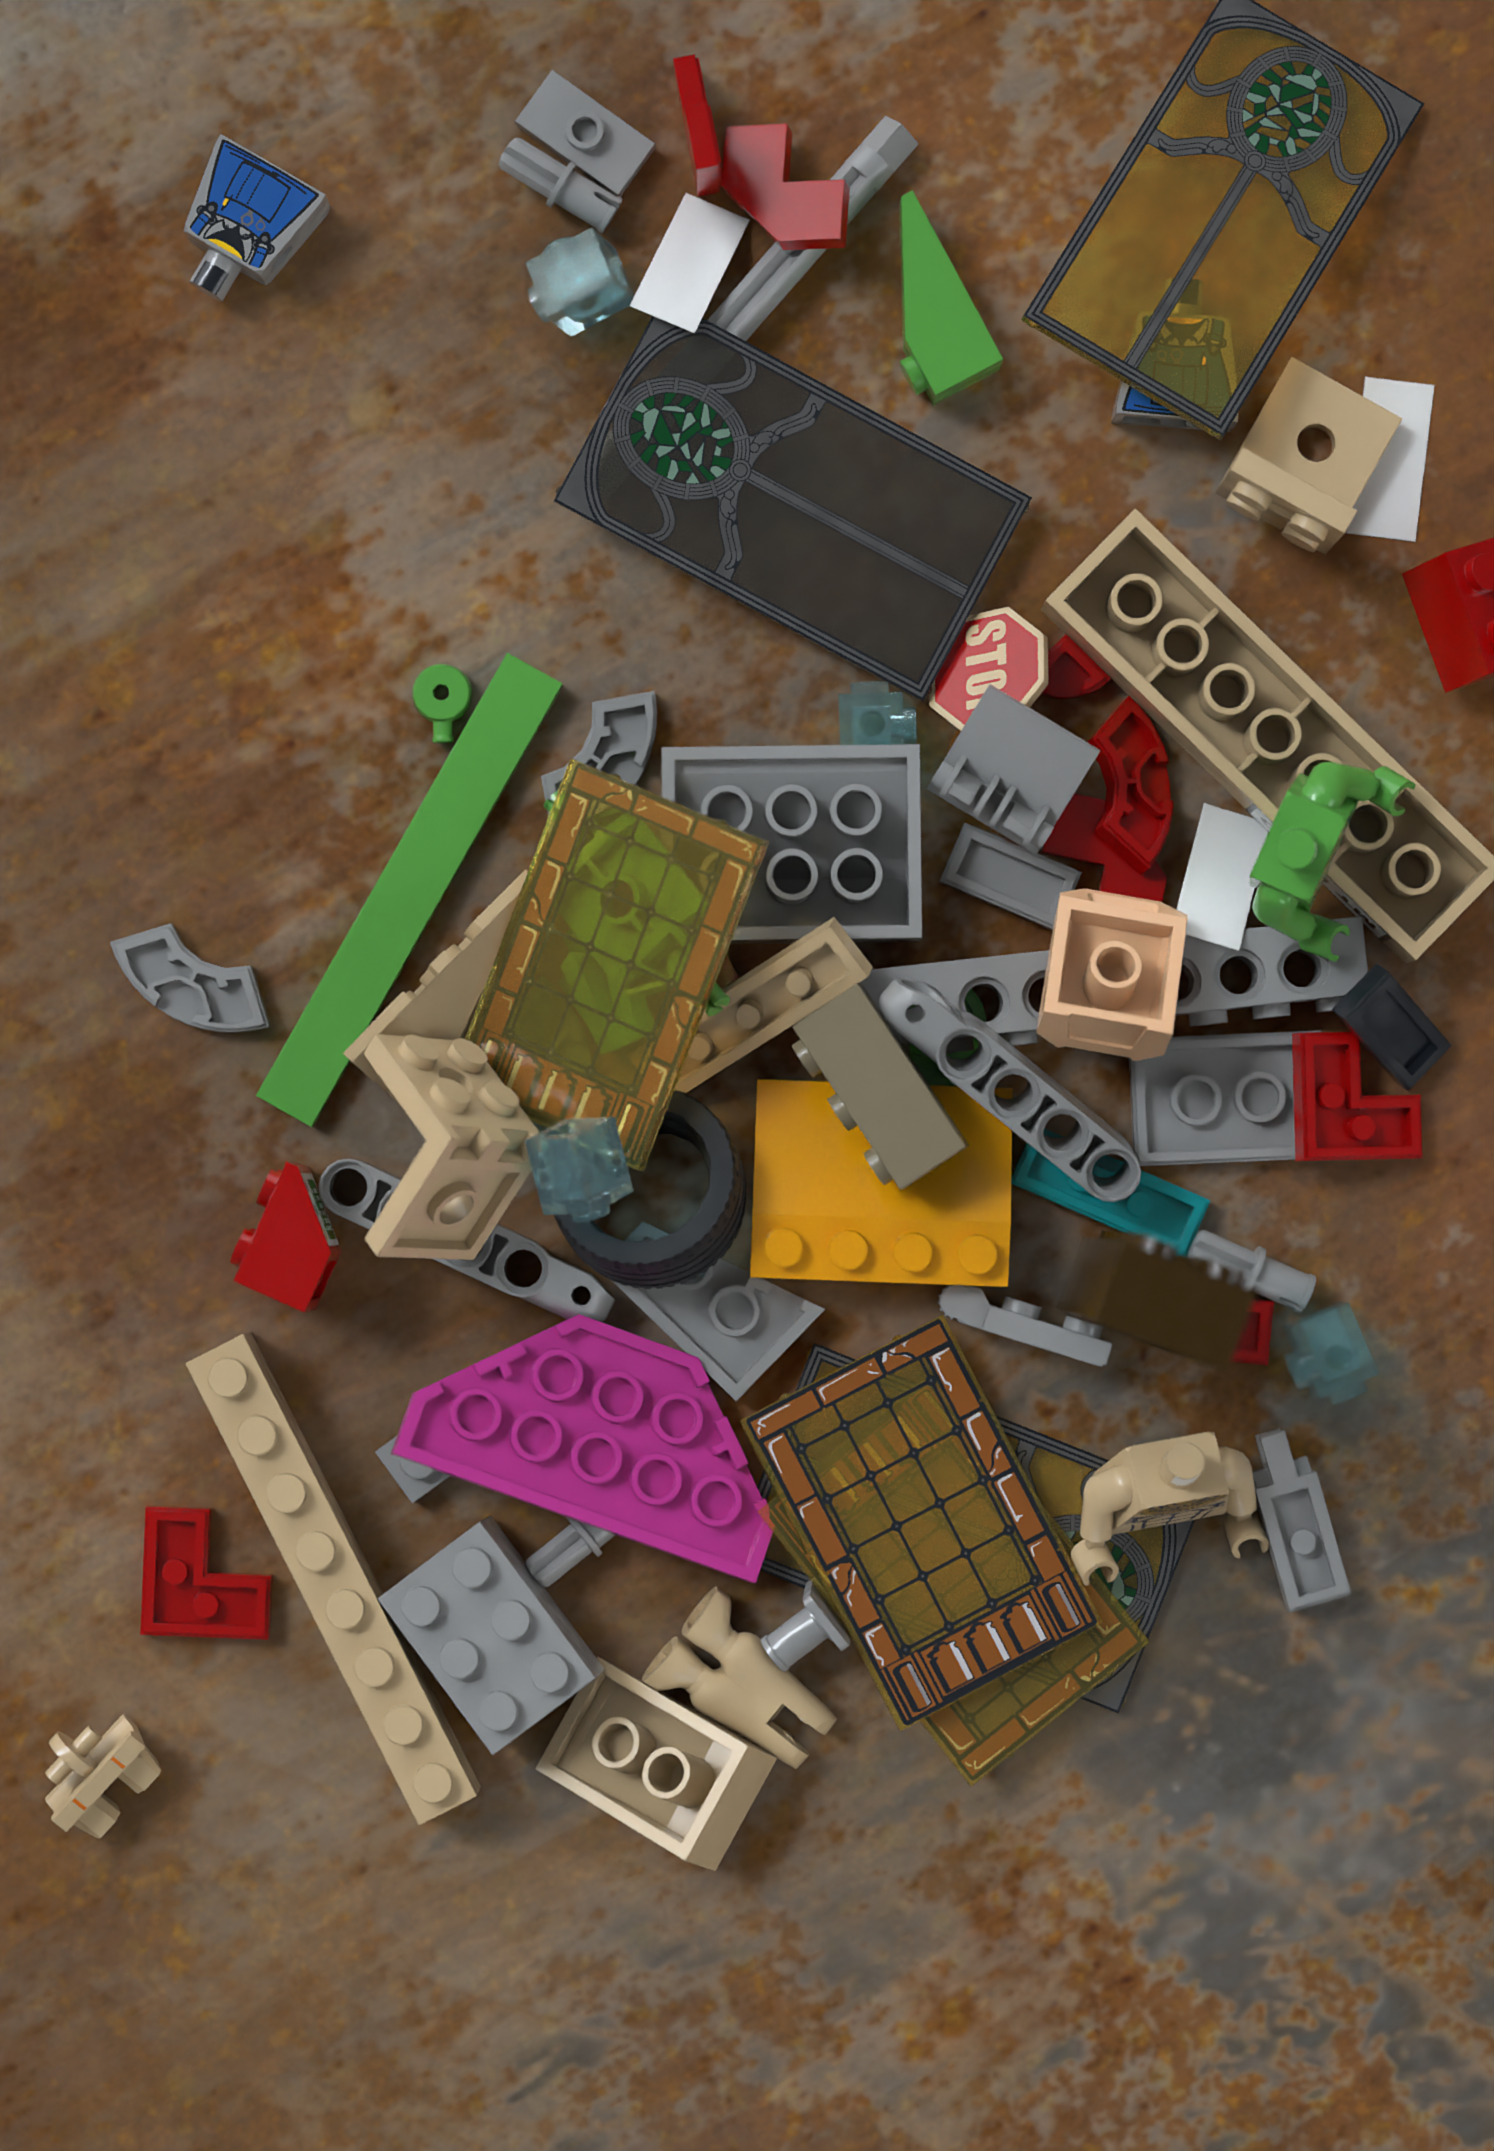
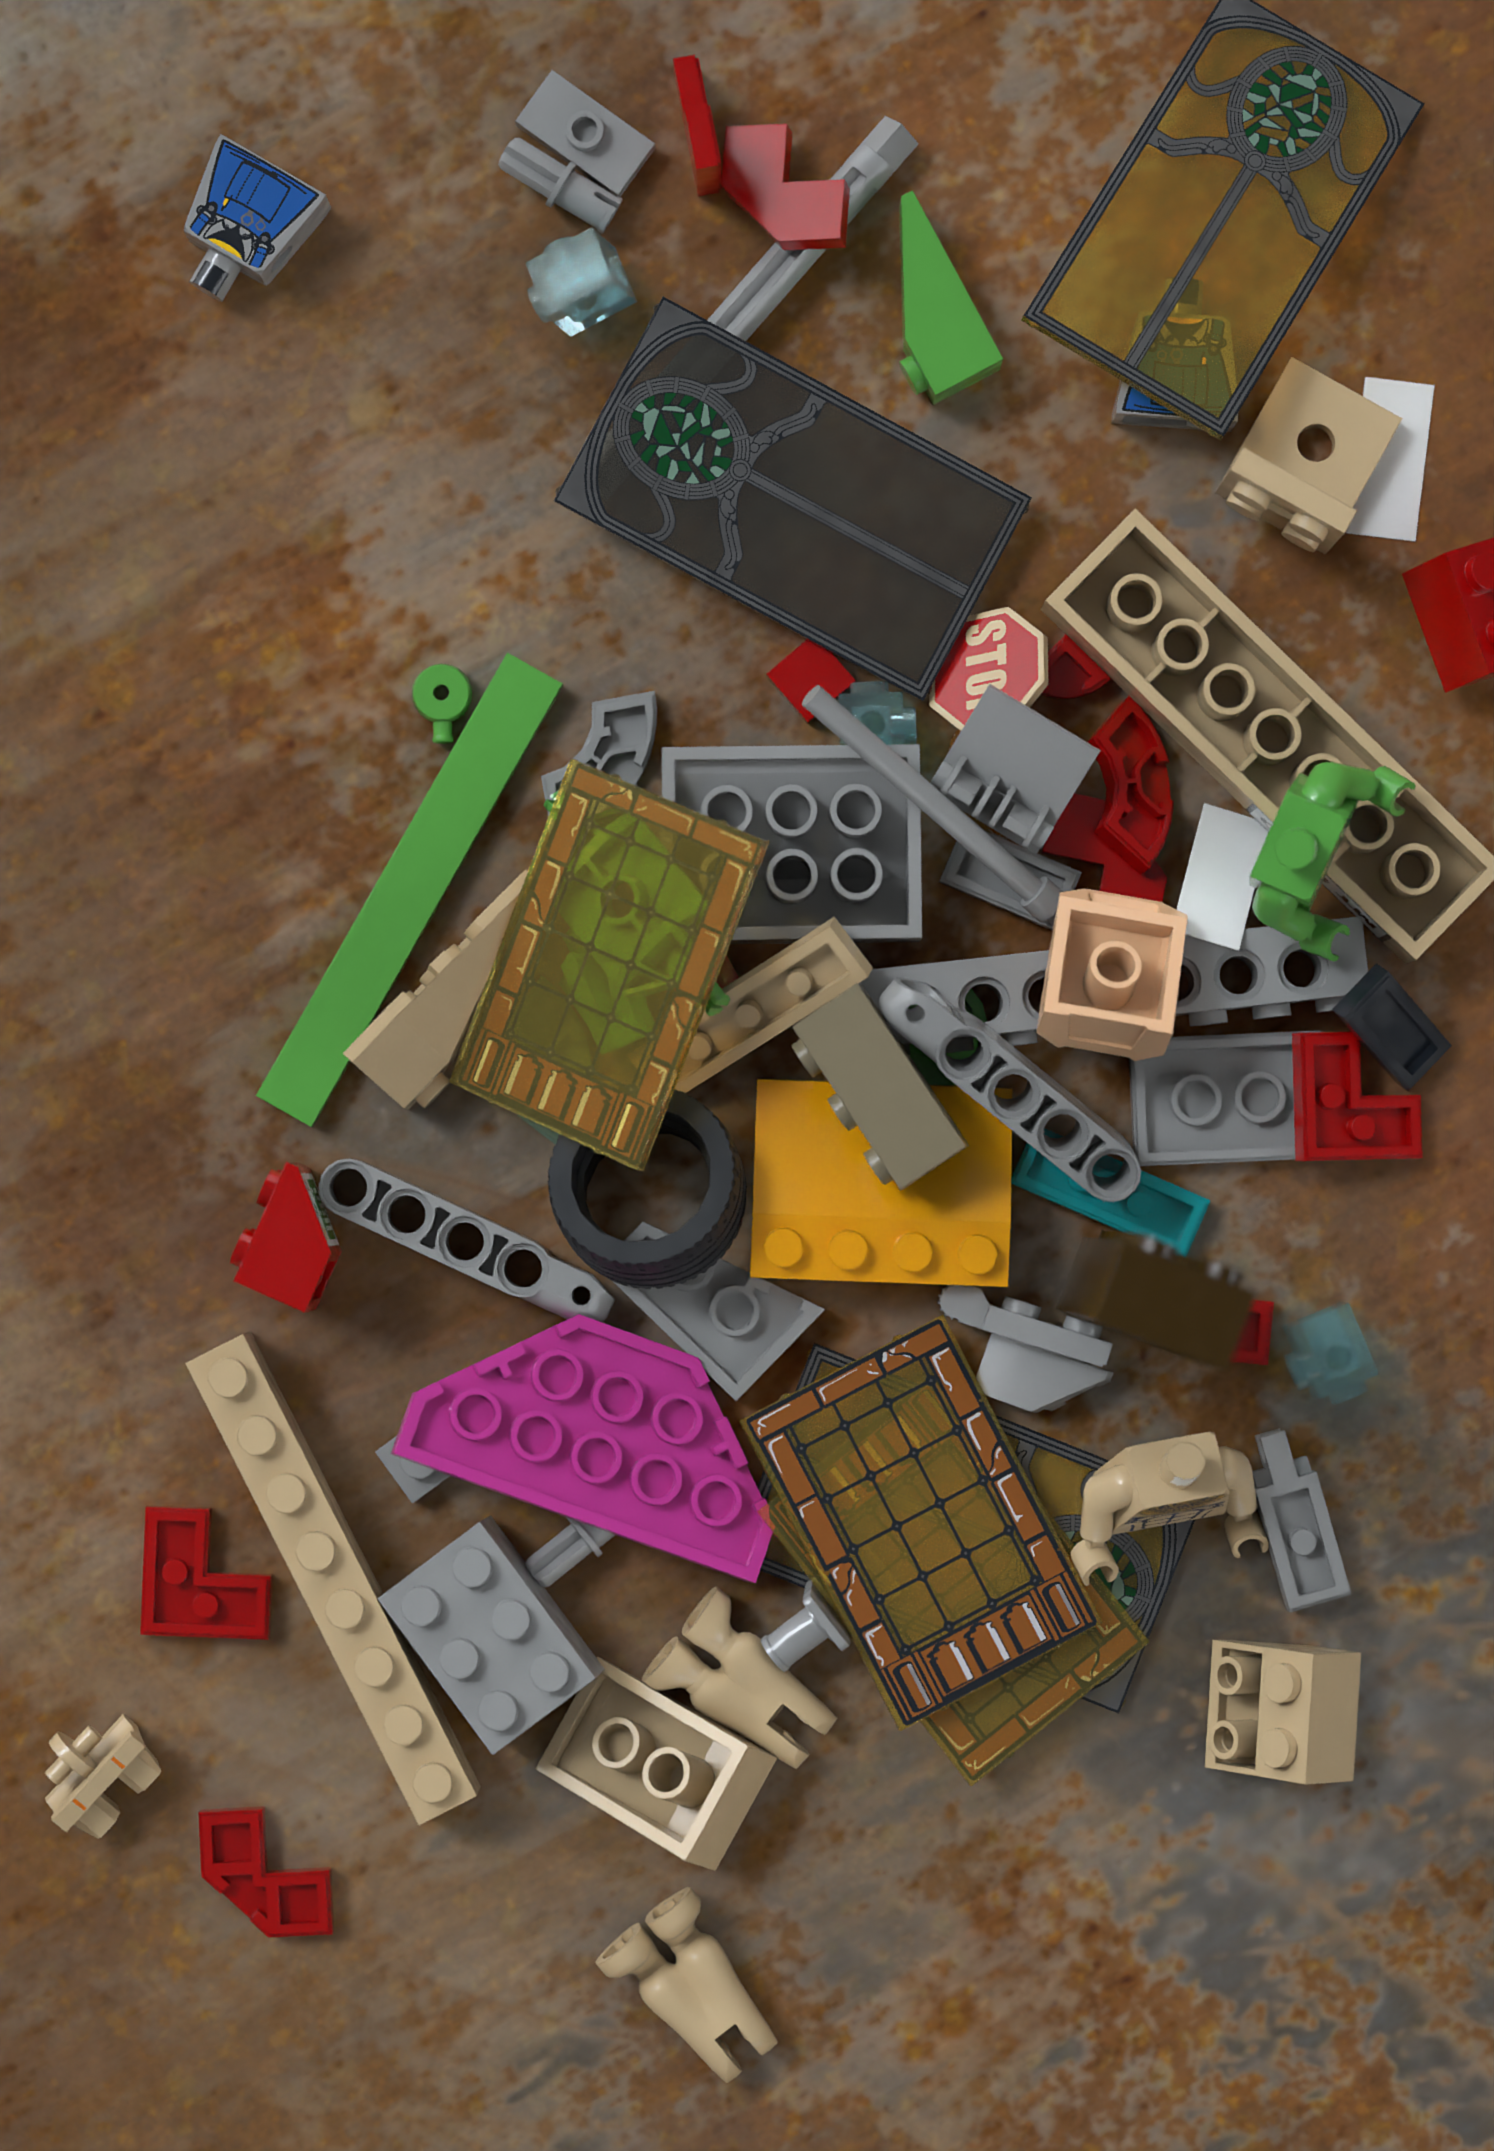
light grey tile [110,923,271,1033] -> none
tan bracket [364,1034,548,1260] -> none
clear light blue brick [524,1117,633,1222] -> none
white sticker [630,193,750,334] -> none
light grey axle [1188,1230,1316,1314] -> none
none -> red tile [198,1806,334,1938]
none -> tan piece [595,1887,778,2083]
none -> red tile [766,638,856,724]
none -> light grey bar [802,685,1063,926]
none -> light grey slope [974,1333,1113,1413]
none -> tan slope [1205,1639,1361,1784]

